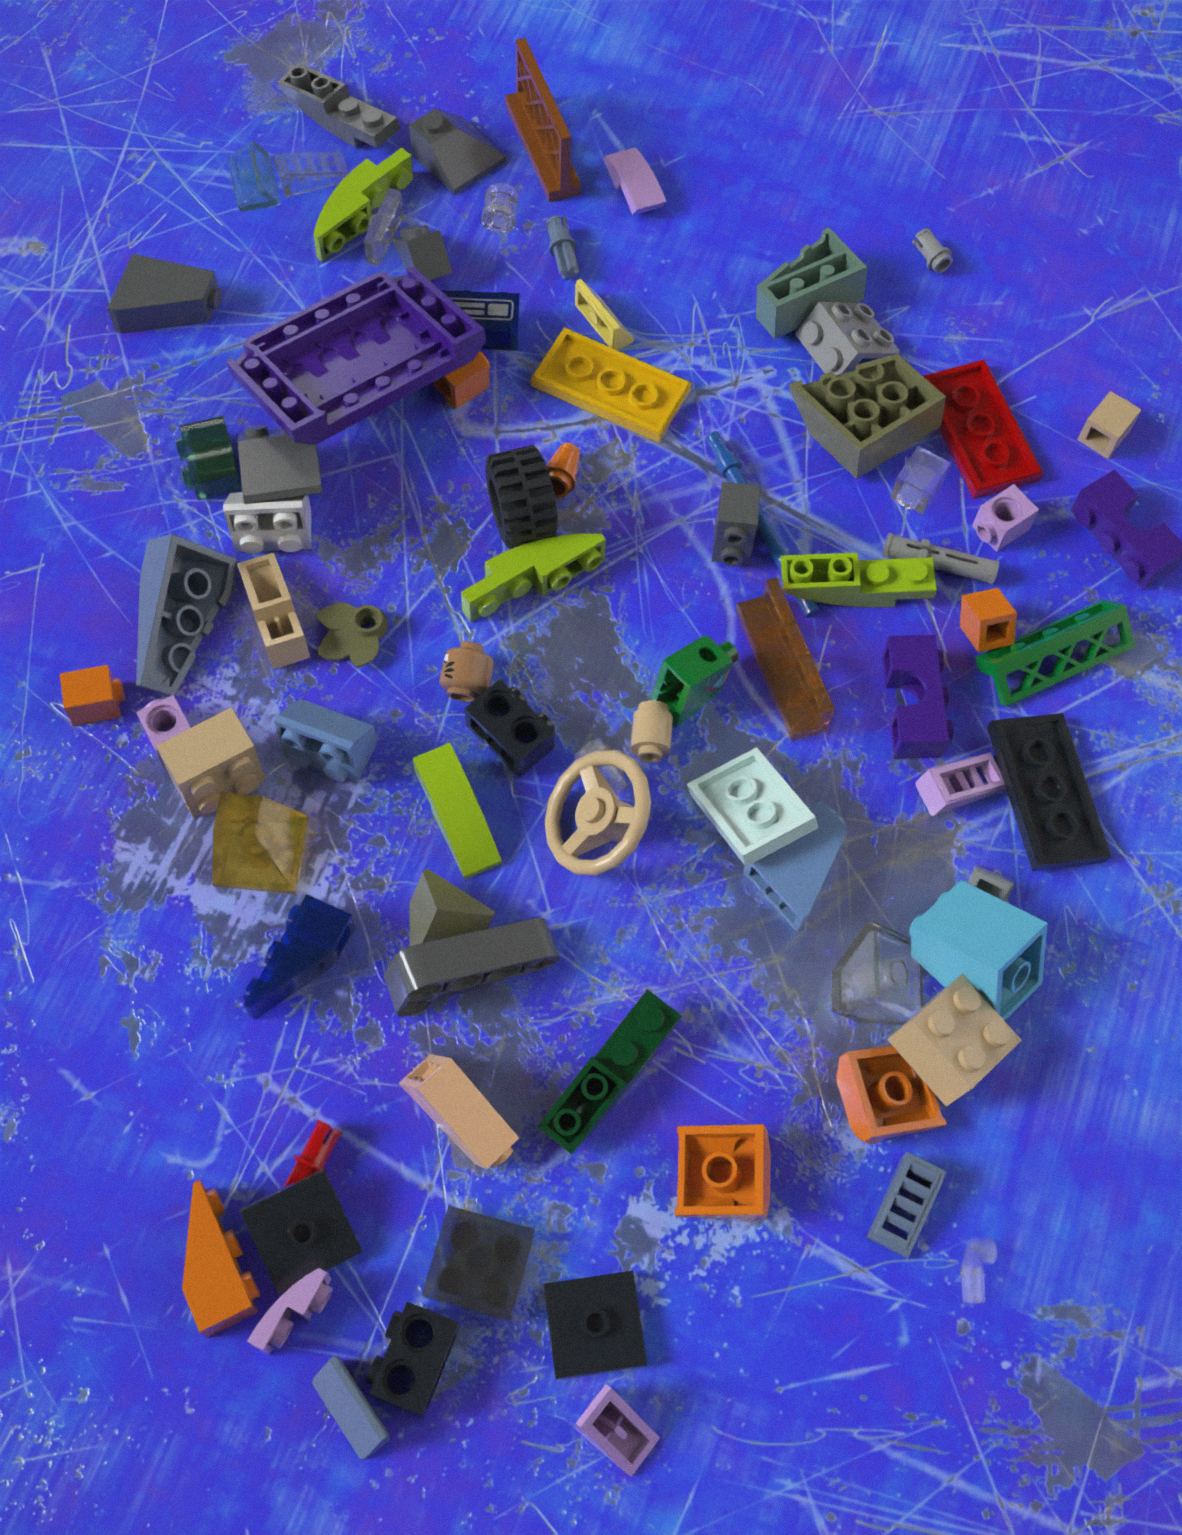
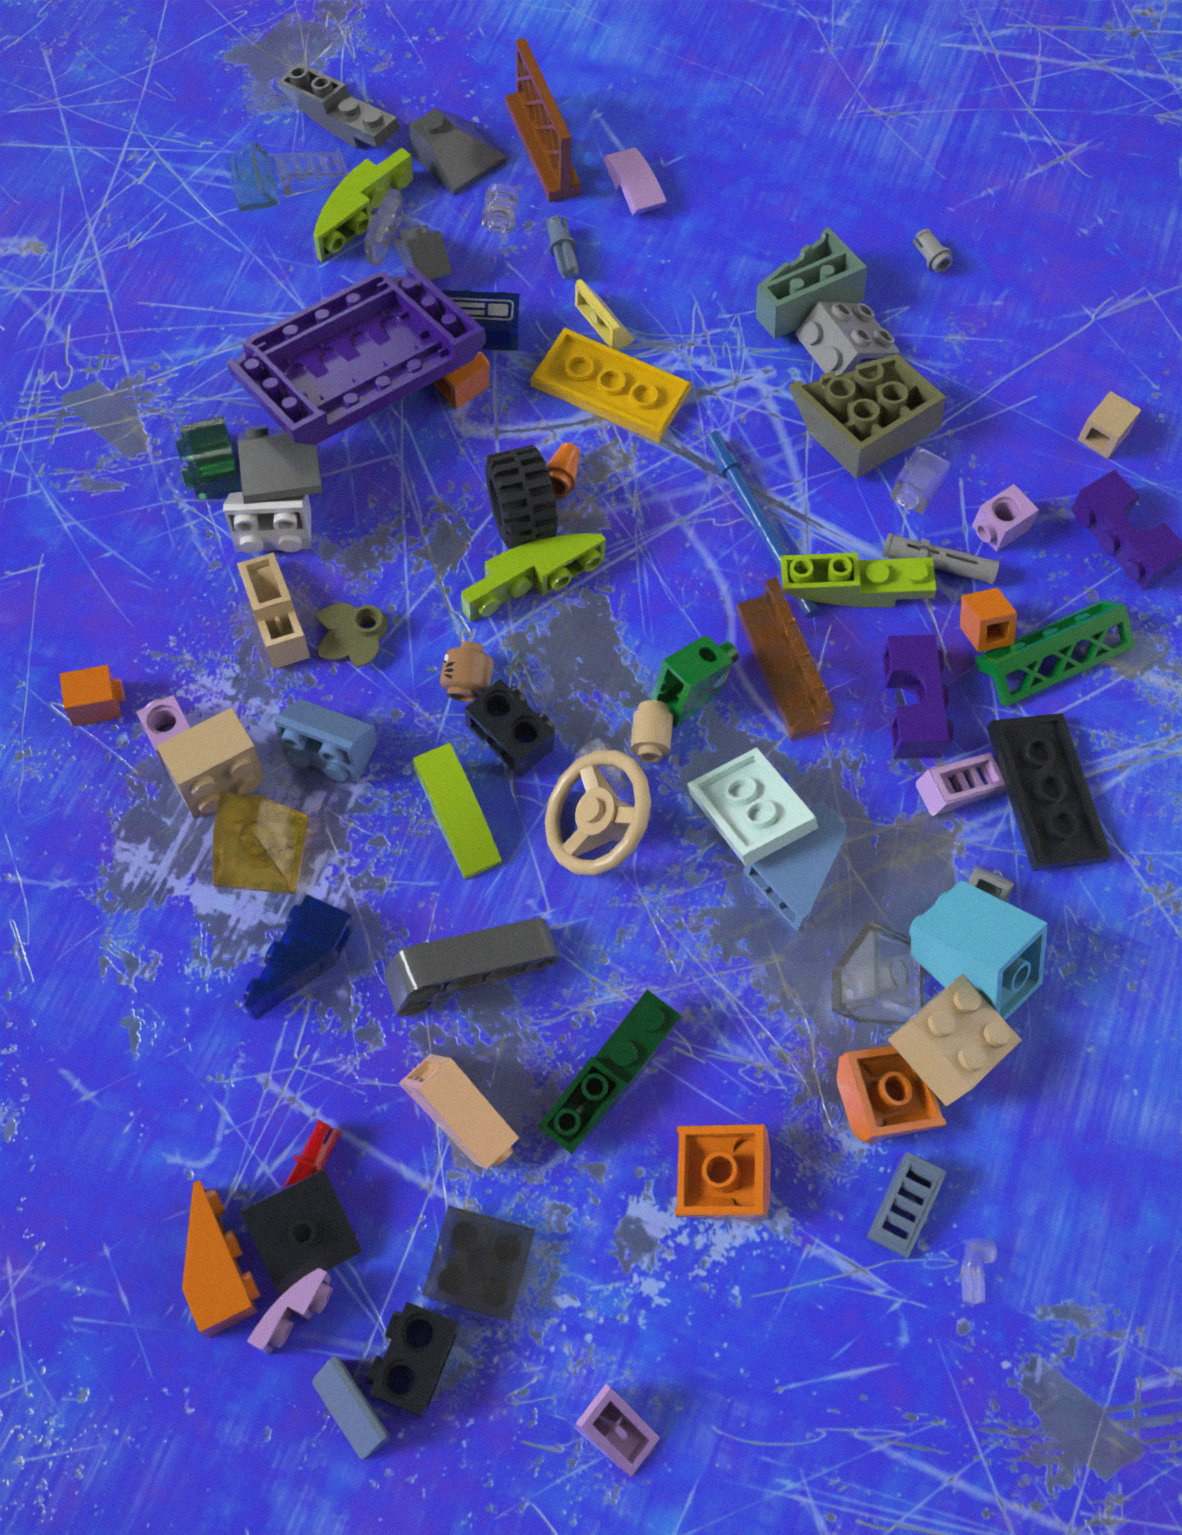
dark grey slope [108,254,222,334] -> none
sand blue wedge [136,534,238,696] -> none
olive slope [409,868,496,947] -> none
black plate [543,1271,648,1380] -> none
dark grey brick [711,482,761,566] -> none
red tile [923,360,1044,499] -> none

